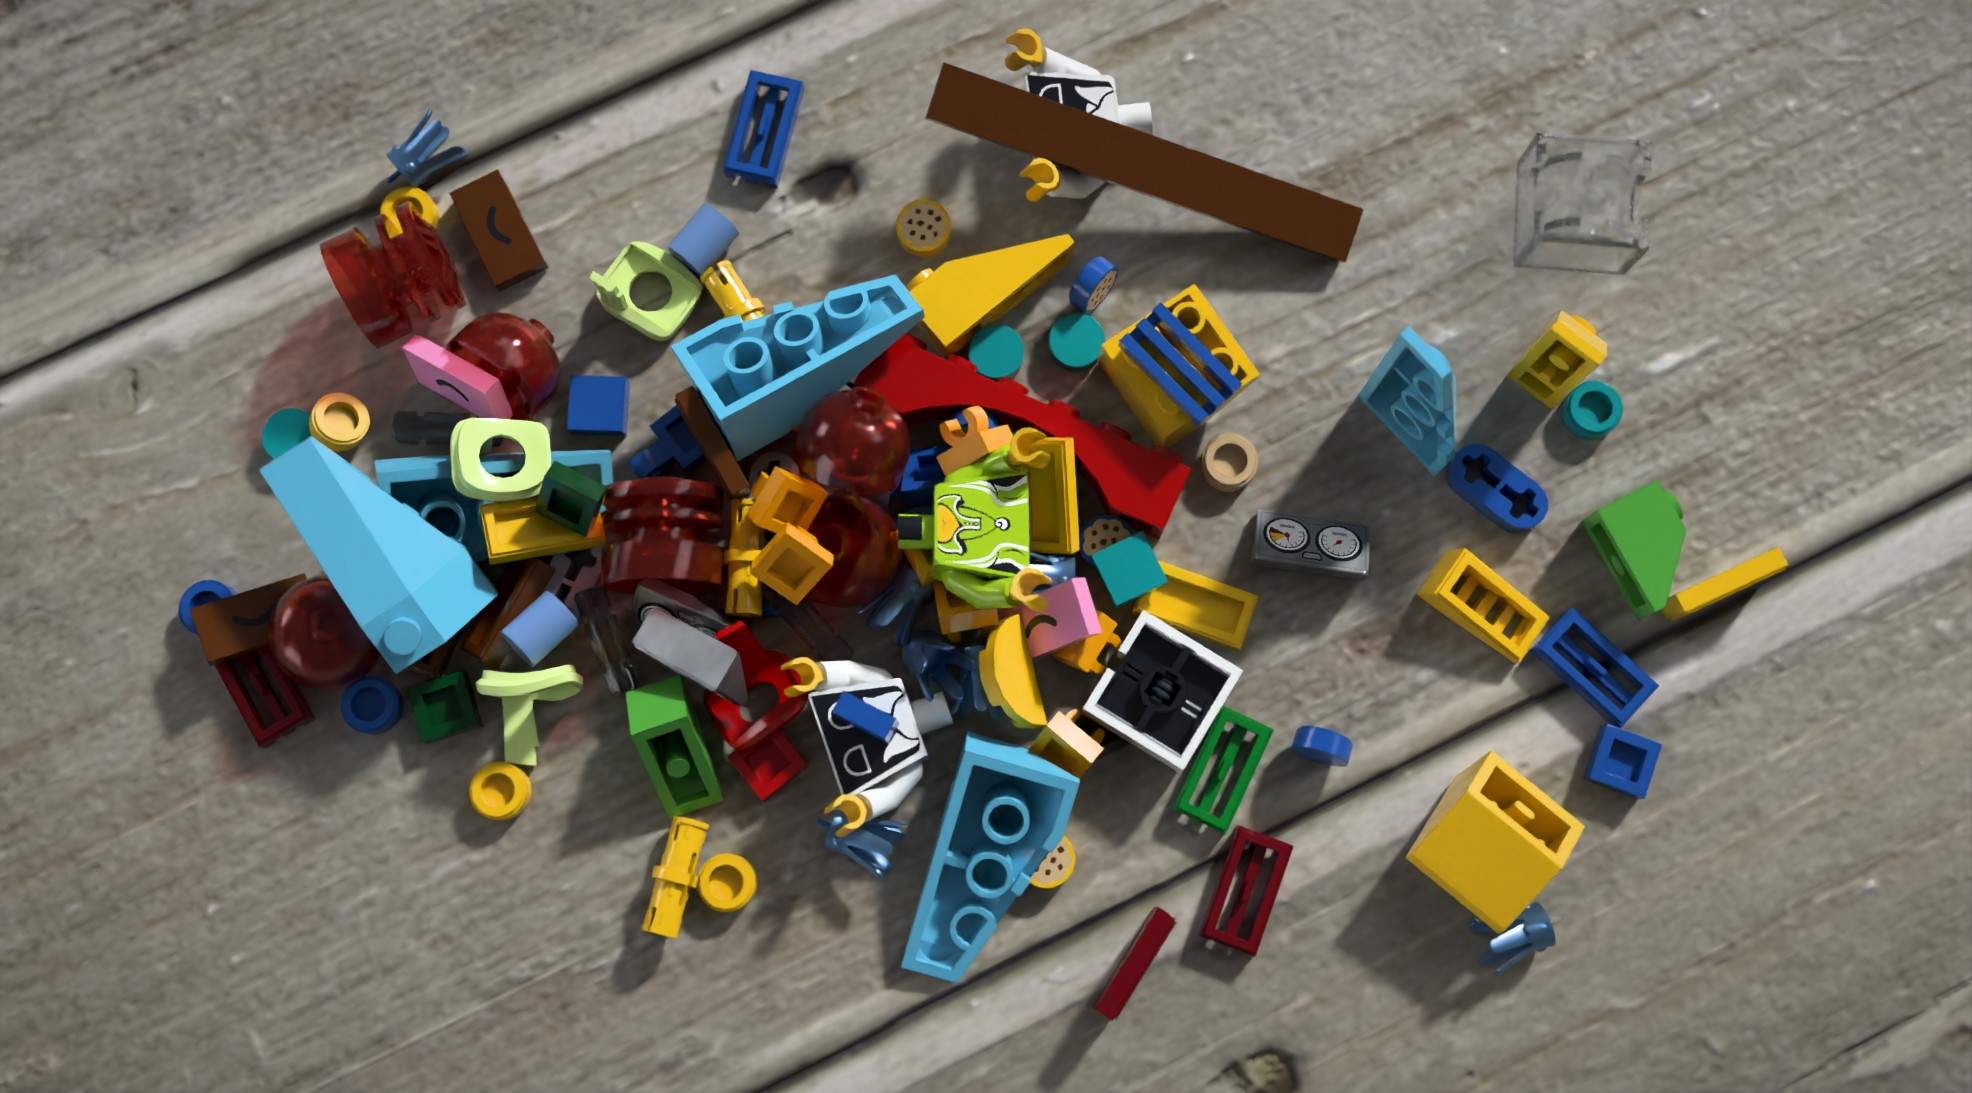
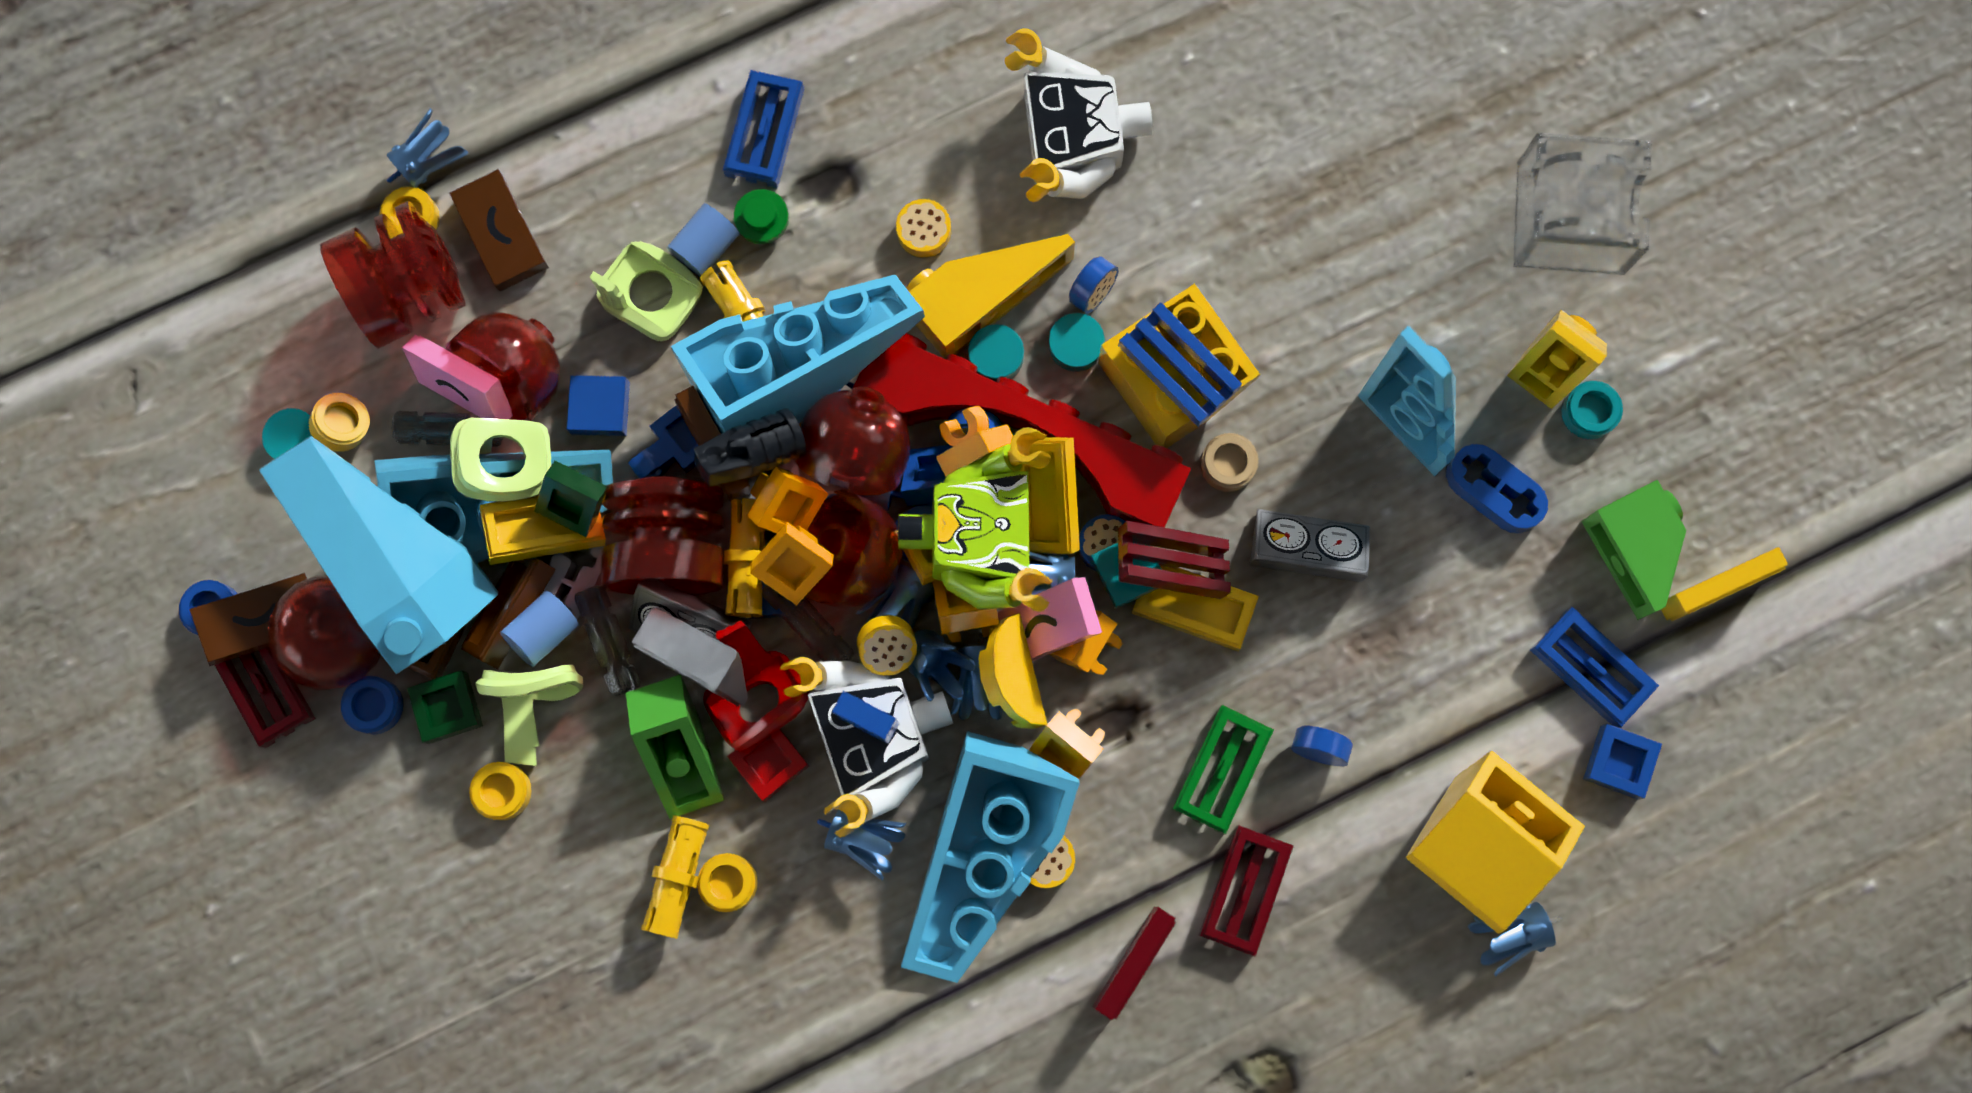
reddish brown tile [925,62,1364,263] -> none
piece [1081,610,1243,773] -> none
yellow slope [1417,548,1550,663] -> none
none -> black hinge [694,408,806,487]
none -> green plate [733,189,789,244]
none -> tile [857,615,917,676]
none -> dark red tile [1118,521,1231,599]

